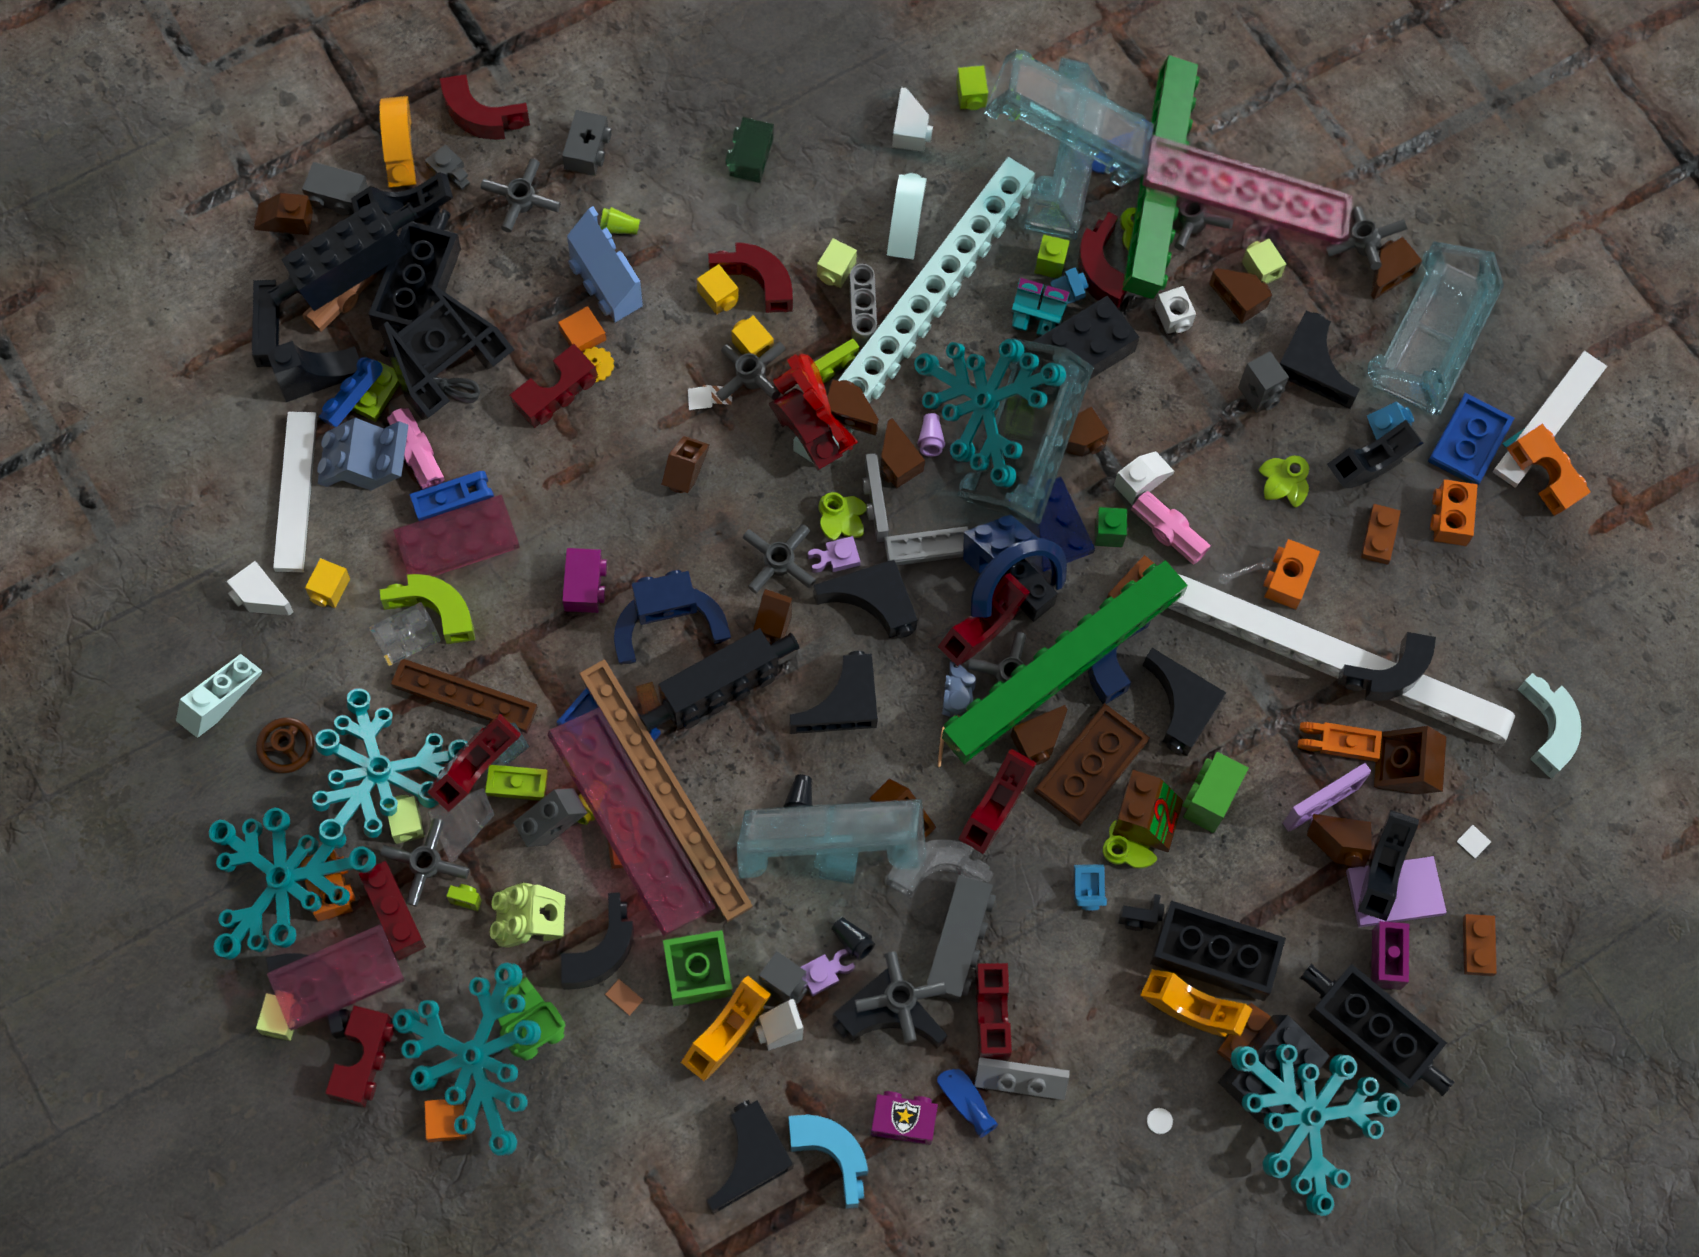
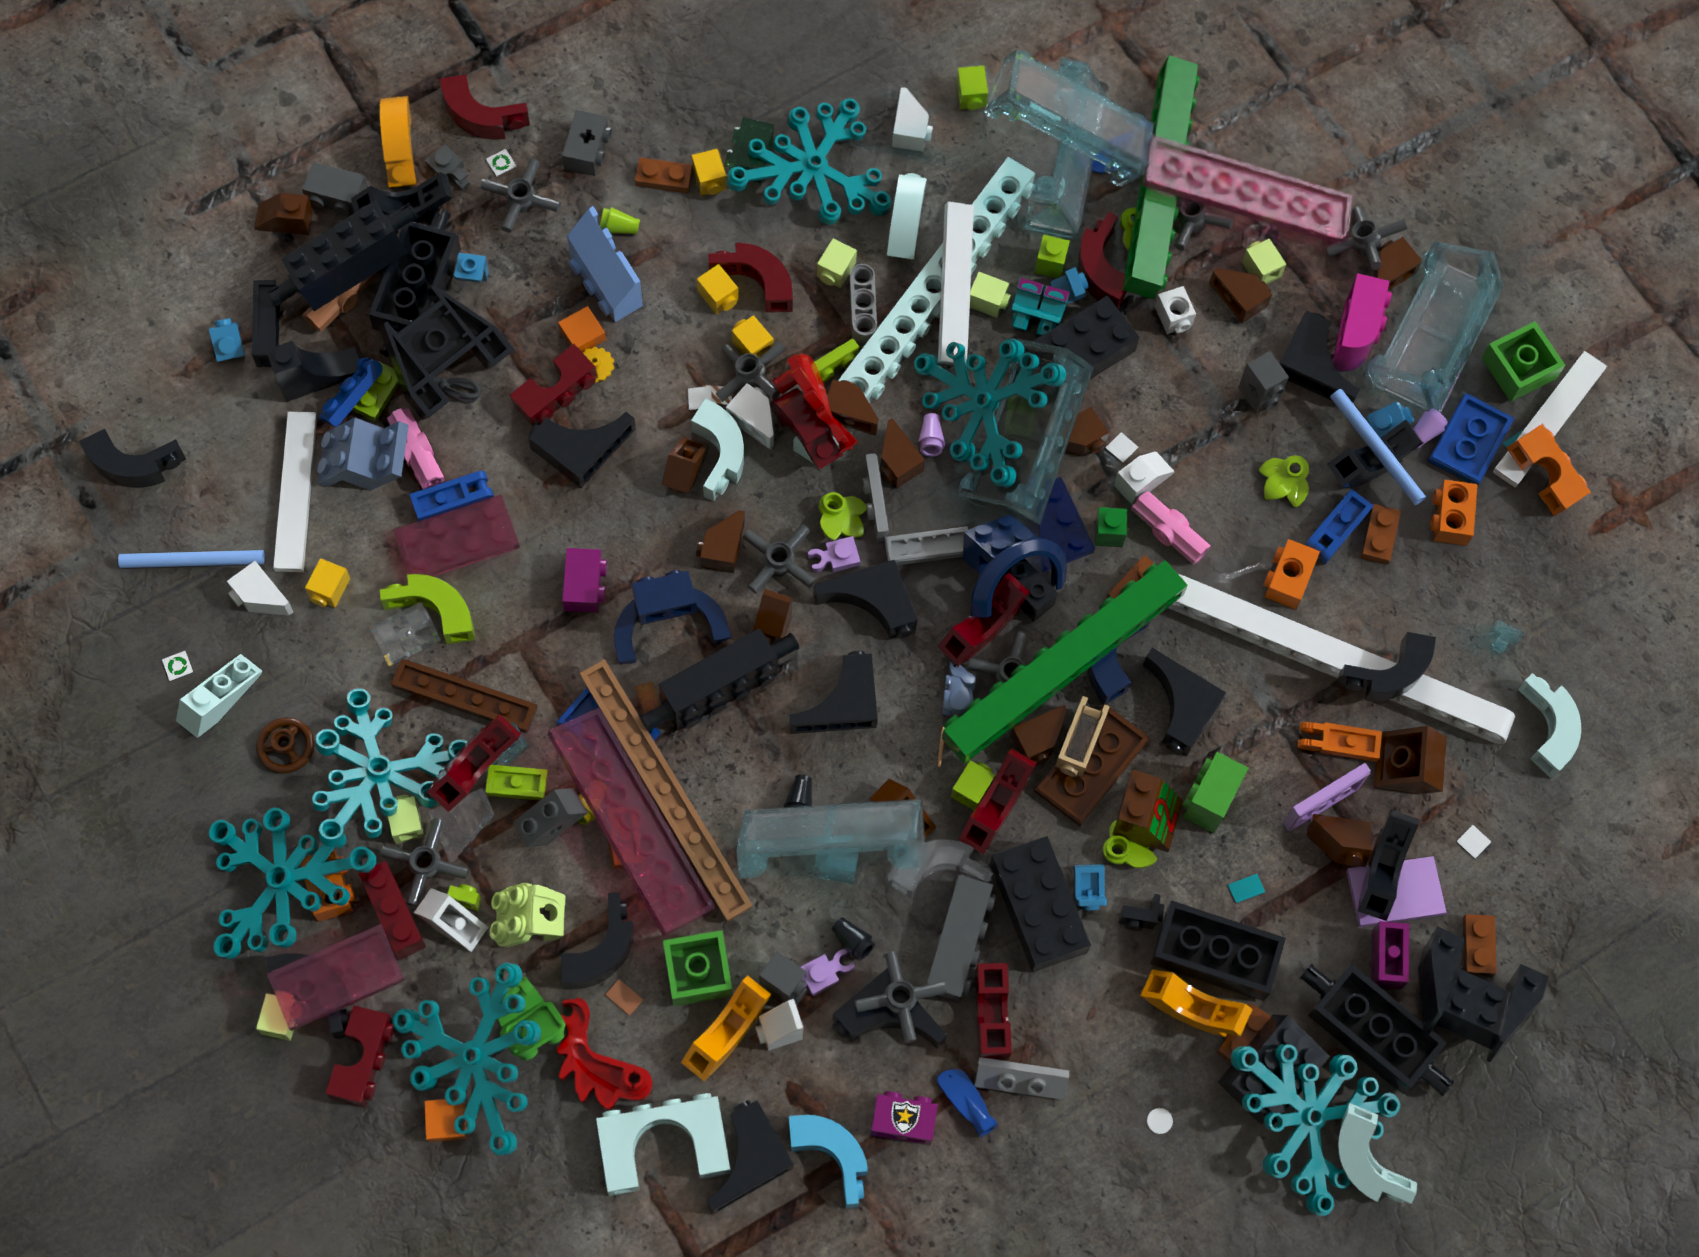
none -> black arch [79,429,186,488]
none -> light blue piece [118,550,265,568]
none -> white sticker [162,651,193,681]
none -> dark azure bracket [209,318,245,362]
none -> white slope [414,888,488,952]
none -> dark azure bracket [454,253,489,283]
none -> white sticker [486,149,516,176]
none -> black arch [528,412,636,488]
none -> red animal [557,997,653,1111]
none -> light aqua arch [596,1093,730,1196]
none -> dark orange plate [635,157,693,193]
none -> light aqua arch [691,398,744,502]
none -> yellow brick [692,149,727,196]
none -> reddish brown slope [696,510,745,573]
none -> teal plant [726,98,892,225]
none -> white slope [726,383,774,449]
none -> white tile [938,202,974,365]
none -> lime brick [951,760,995,811]
none -> yellowish green brick [970,272,1011,318]
none -> black brick [990,836,1091,973]
none -> tan window [1055,696,1110,777]
none -> white sticker [1106,432,1138,462]
none -> teal sticker [1228,874,1265,903]
none -> blue plate [1305,489,1374,565]
none -> light blue piece [1330,389,1426,505]
none -> dark pink brick [1332,273,1392,371]
none -> light aqua arch [1339,1103,1417,1204]
none -> lavender cone [1414,408,1448,449]
none -> black wedge [1418,926,1549,1062]
none -> bright green brick [1481,321,1565,402]
none -> clear light blue tile [1489,620,1524,654]

